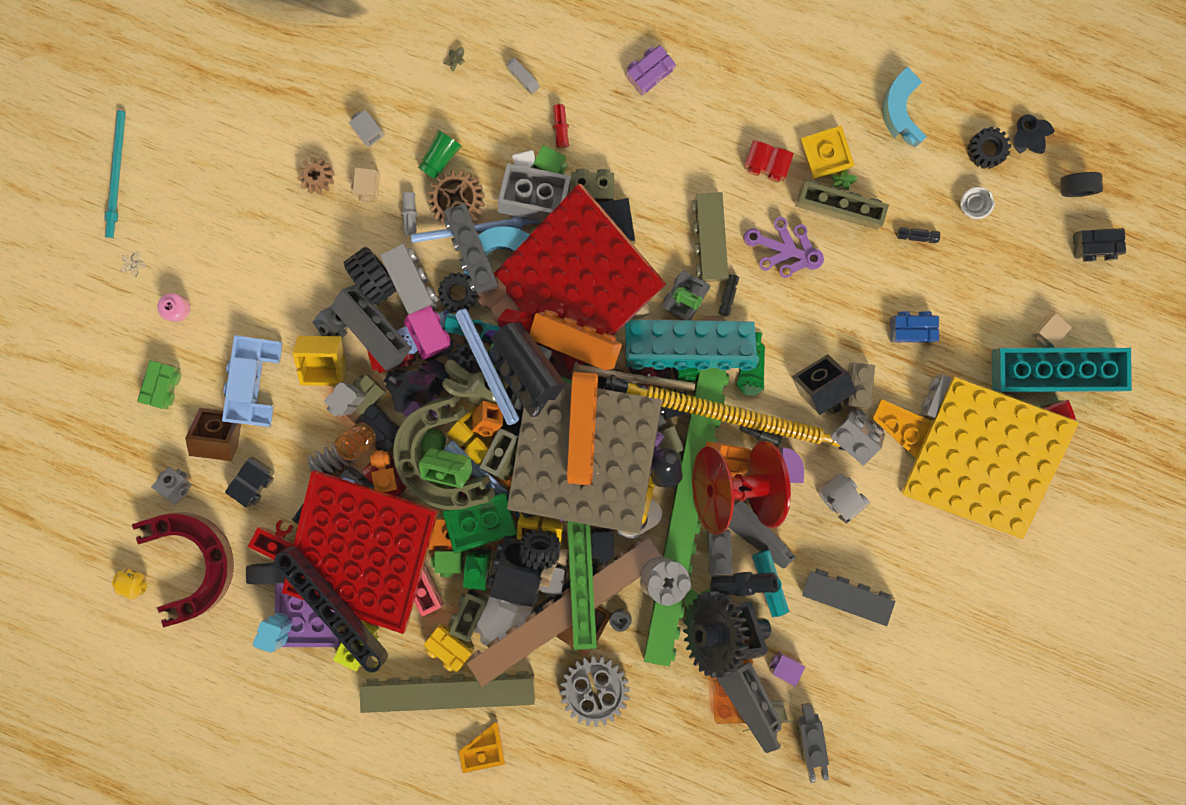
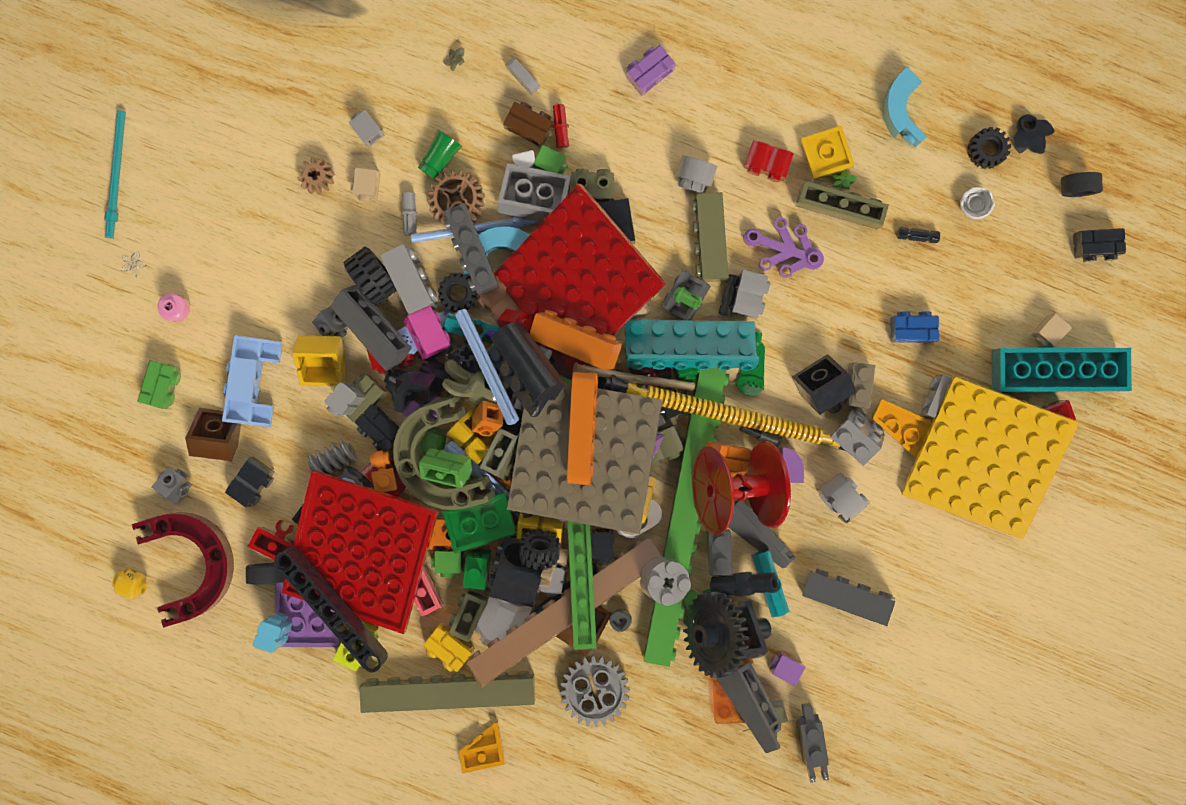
clear orange wheel [335,423,376,461] -> none
black helmet [651,448,683,487] -> none
none -> reddish brown brick [503,101,554,148]
none -> light grey piece [676,155,717,193]
none -> light grey brick [731,270,770,319]

